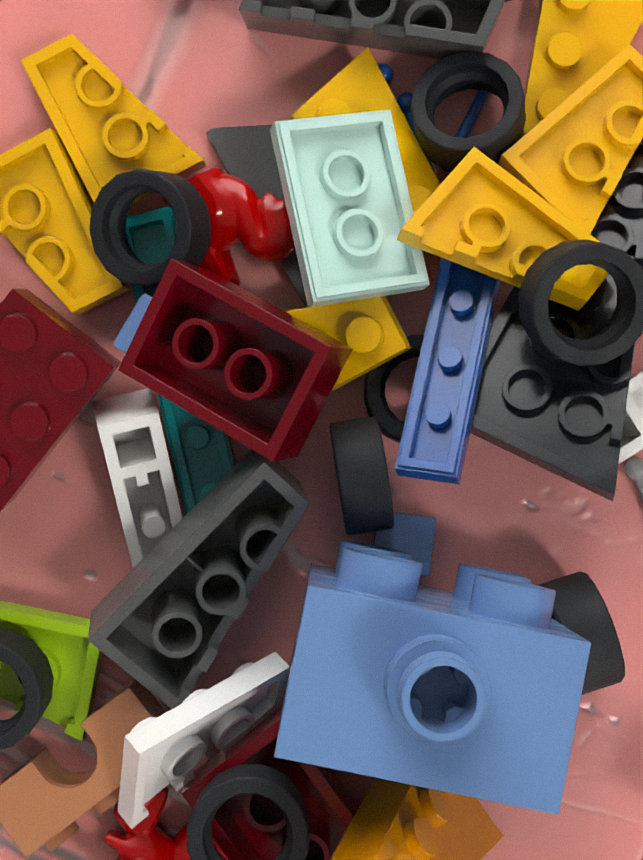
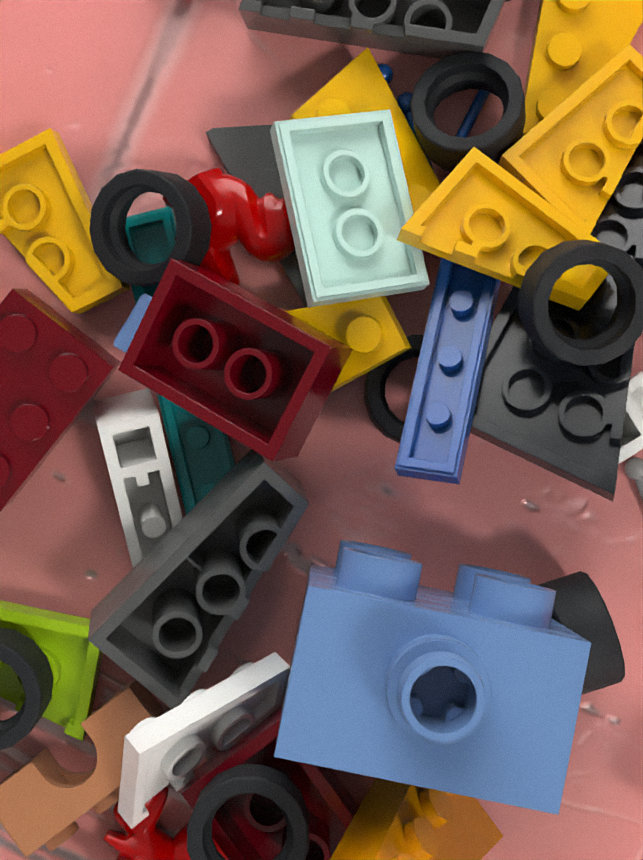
yellow wing [20,34,206,204] -> none
black tyre [329,416,394,535] -> none
medium blue tile [373,512,436,576] -> none

